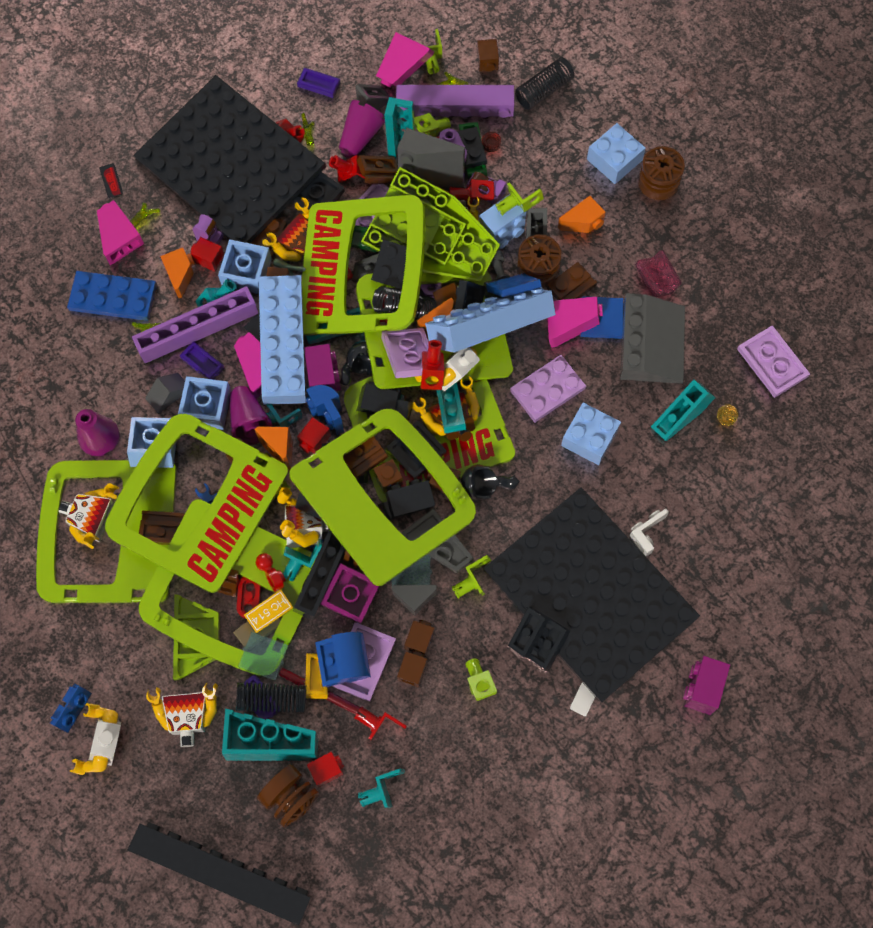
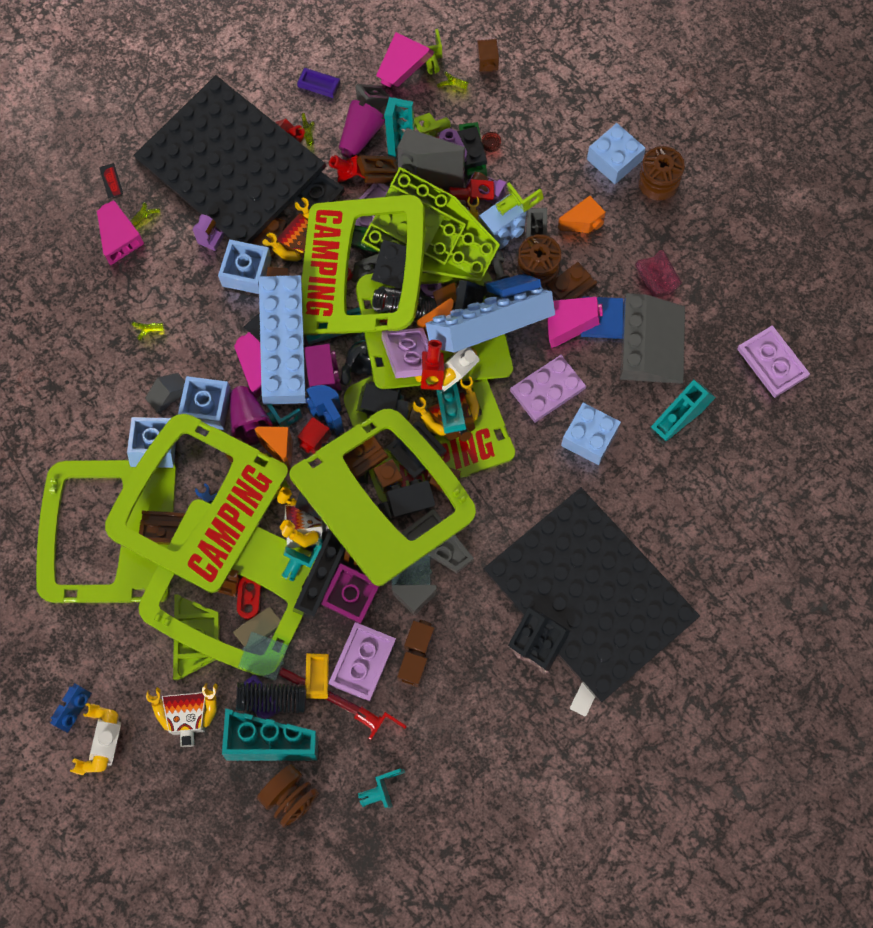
torso [59,483,119,549] -> none
blue plate [67,271,157,321] -> none
magenta cone [75,409,120,456] -> none
black brick [127,822,313,926] -> none
medium lavender brick [132,286,259,363] -> none
orange slope [160,247,195,299] -> none
dark purple tile [180,341,225,380] -> none
red brick [190,237,224,272] -> none
teal bracket [196,279,236,307] -> none
yellow tile [244,589,294,634] -> none
red plate [255,553,286,592] -> none
sand green plant [273,258,306,276] -> none
red brick [307,752,344,787] -> none
blue brick [315,632,371,687] -> none
medium lavender brick [396,85,514,118] -> none
lime bracket [451,555,491,599] -> none
black piece [461,464,520,501] -> none
lime bracket [465,658,497,701] -> none
black piece [515,57,575,110] -> none
white bracket [629,509,669,557] -> none
magenta brick [682,656,730,715] -> none
clear yellow plate [717,404,738,426] -> none

